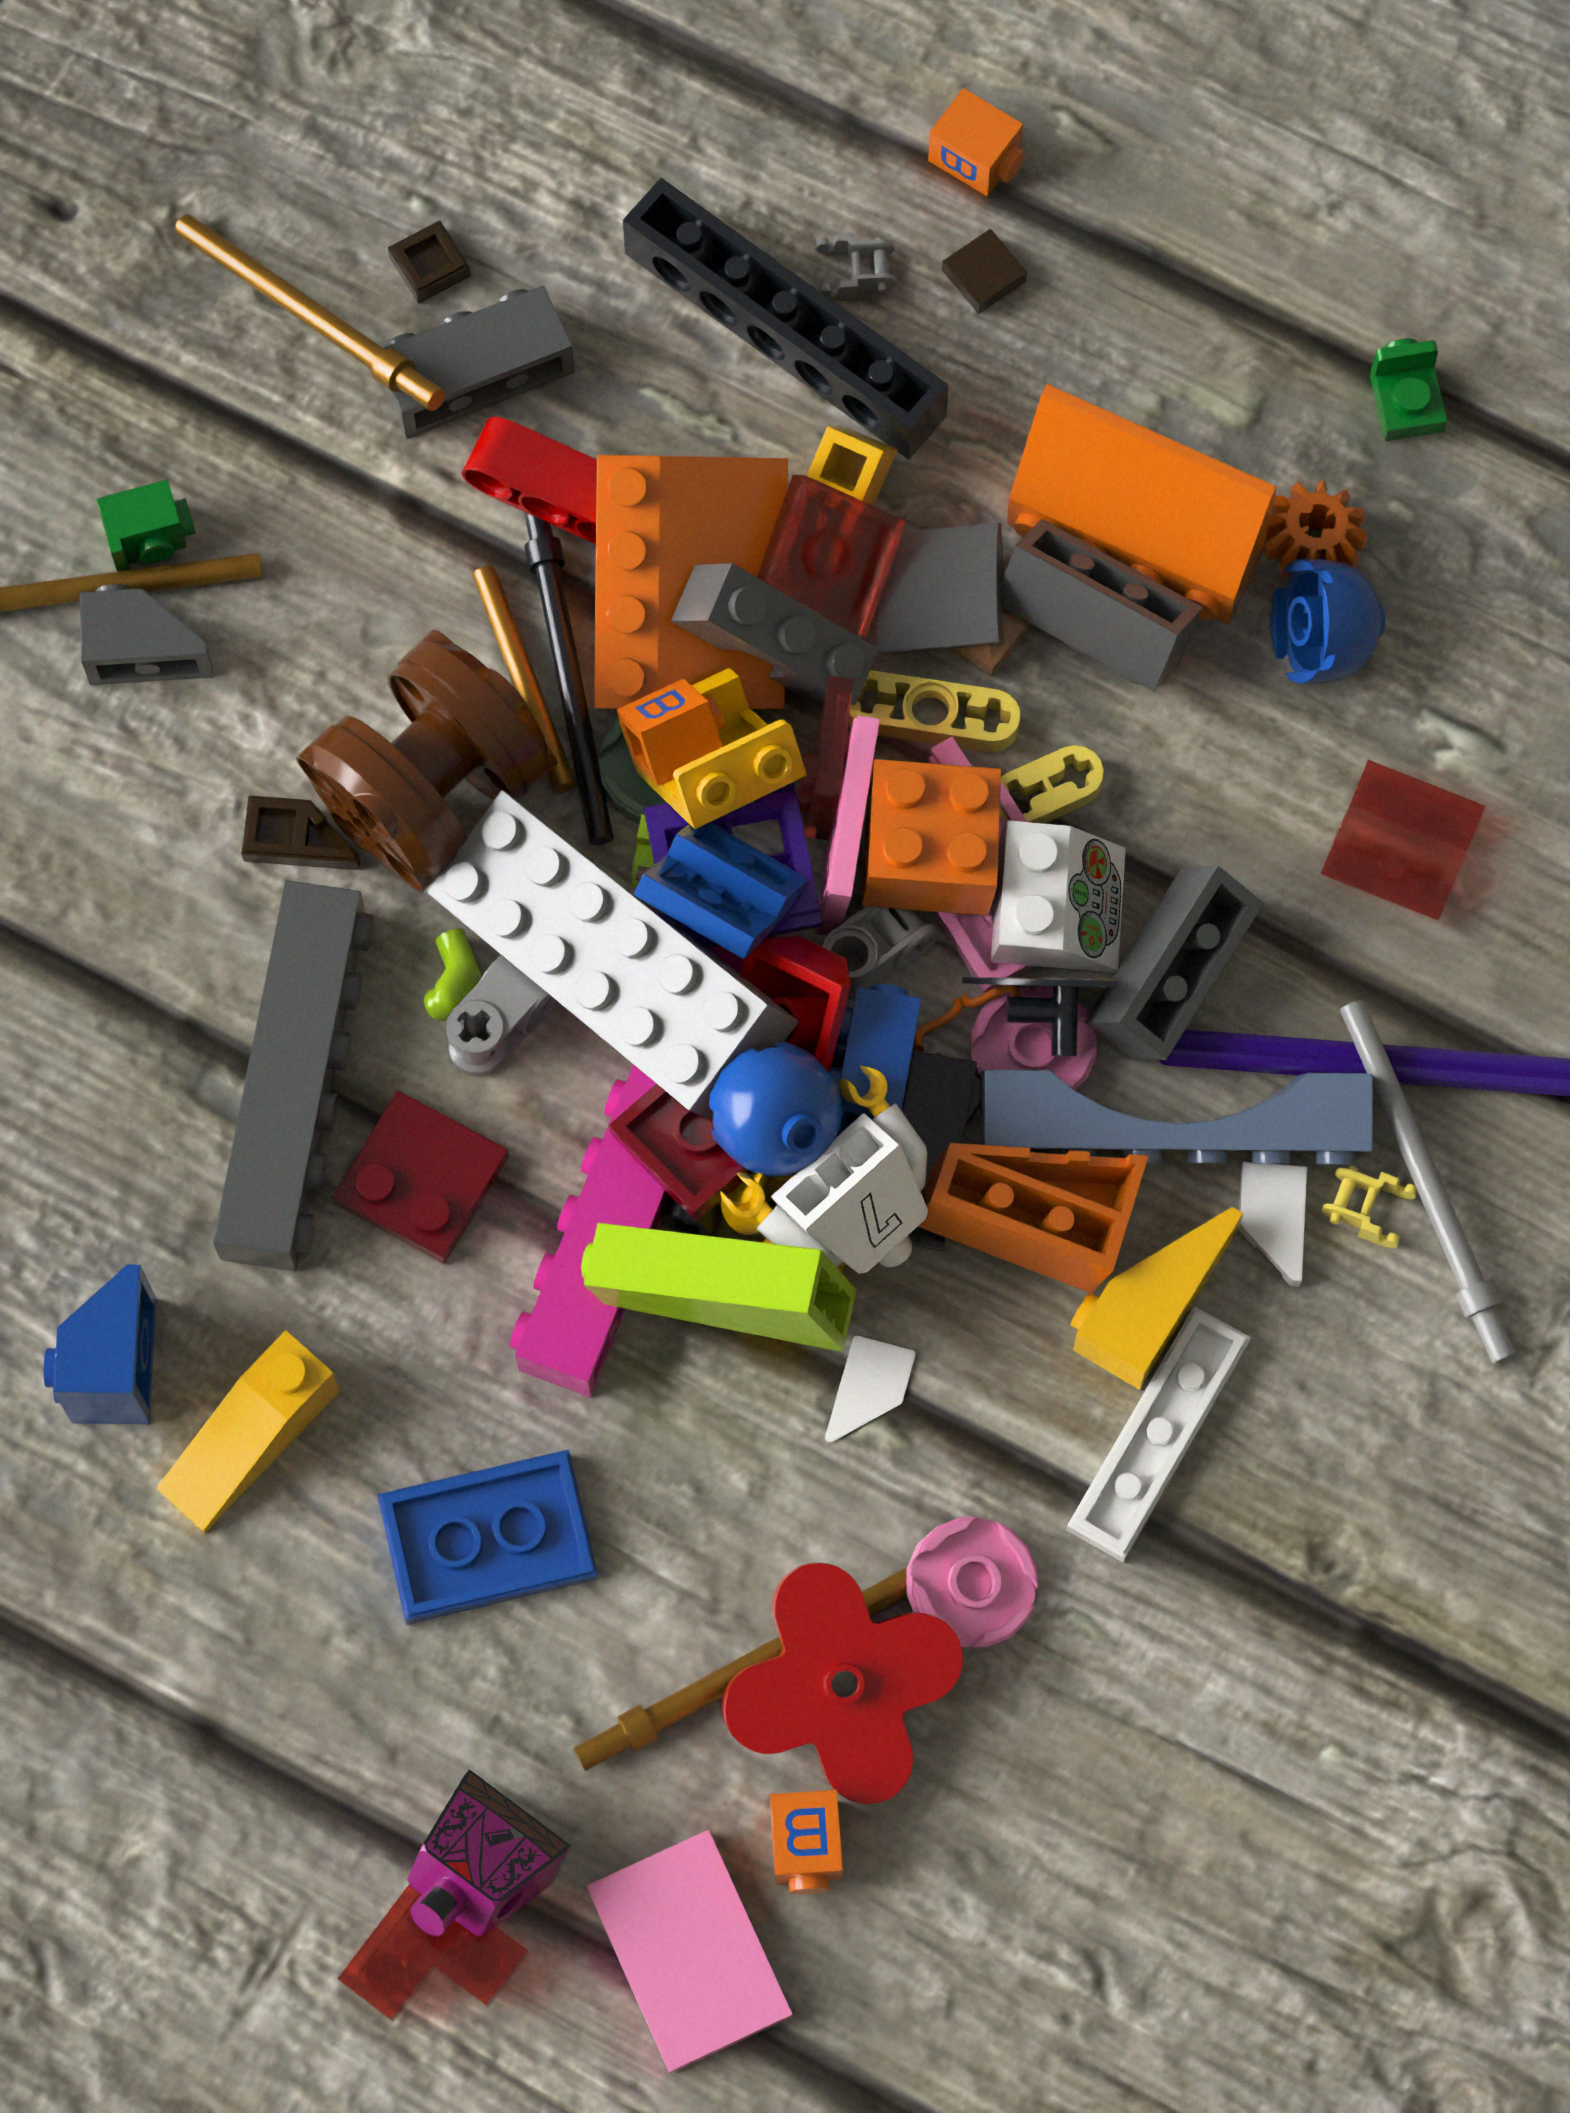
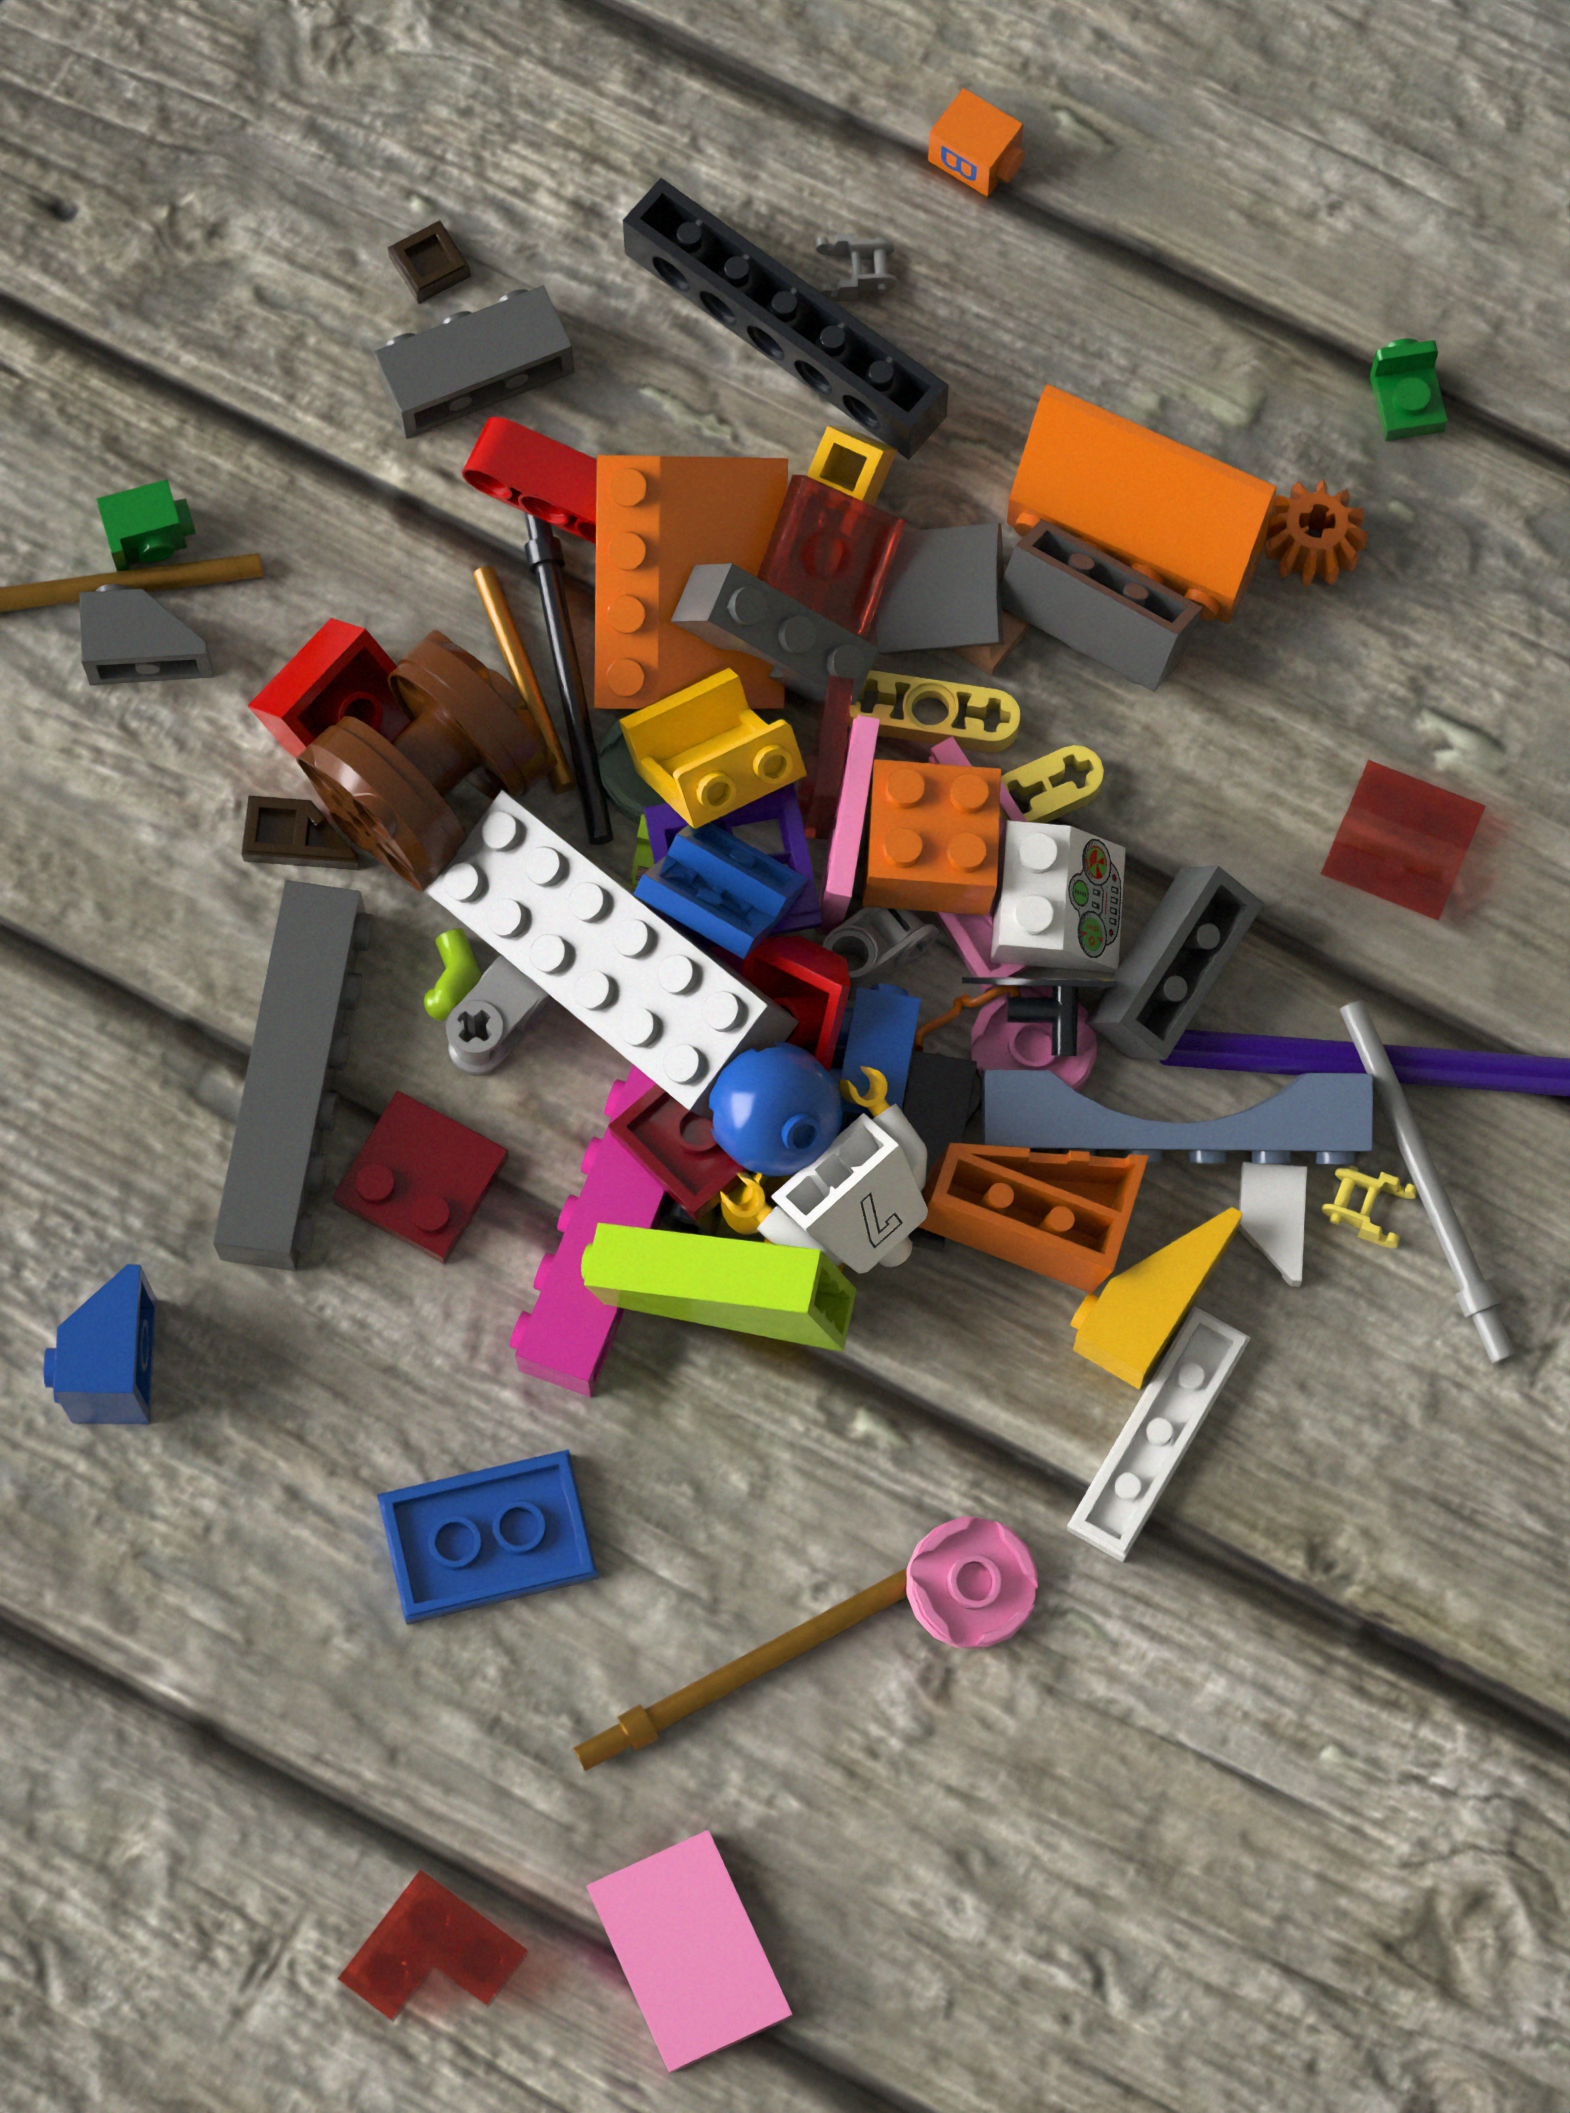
yellow slope [157,1330,340,1533] -> none
pearl gold bar [175,214,446,411] -> none
torso [407,1769,571,1936] -> none
orange brick [616,678,725,786] -> none
red plant [722,1562,963,1804] -> none
orange brick [770,1790,843,1895] -> none
white sticker [825,1336,915,1443] -> none
dark brown tile [942,228,1027,314] -> none
blue cylinder [1270,558,1385,684] -> none
none -> red slope [248,618,412,758]

